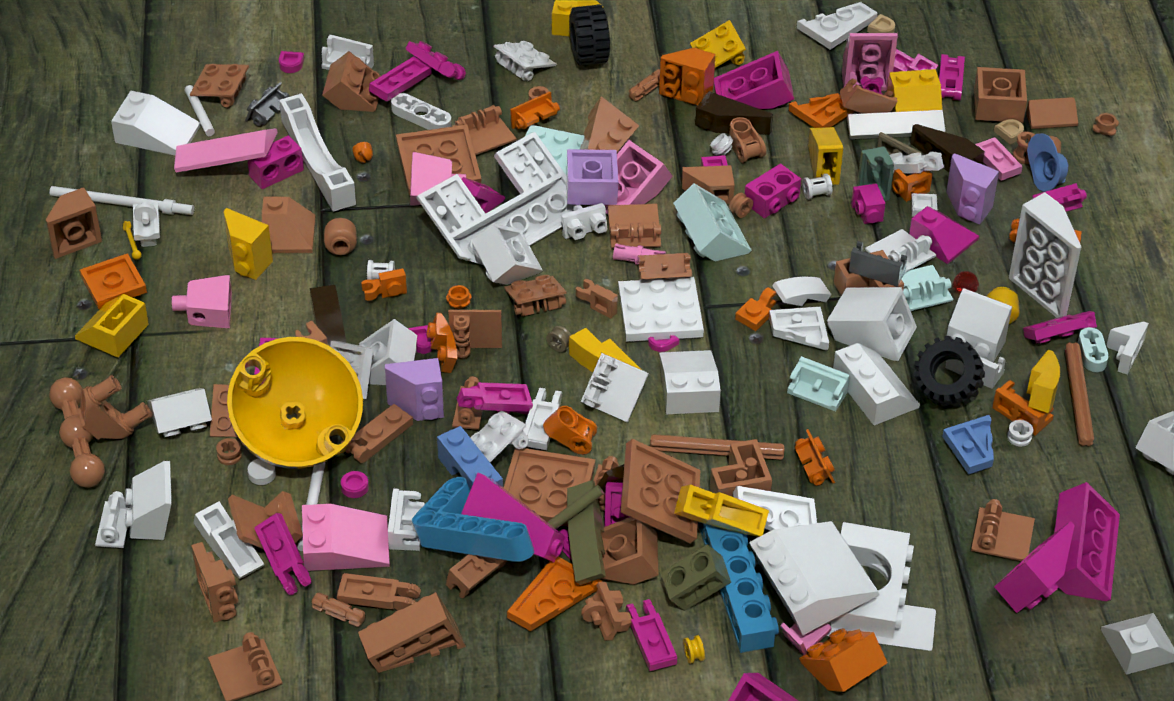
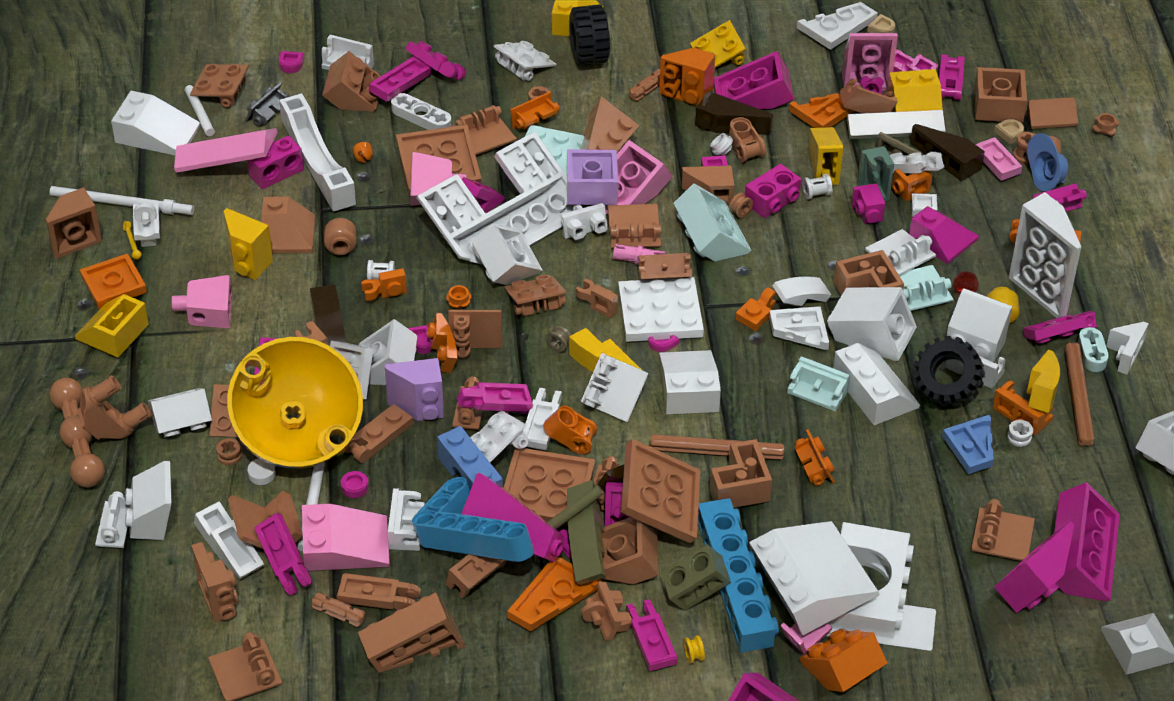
yellow slope [674,485,769,537] -> none
white wing [733,486,817,531] -> none
dark grey hinge [849,241,907,287] -> none
lavender slope [946,153,999,225] -> none

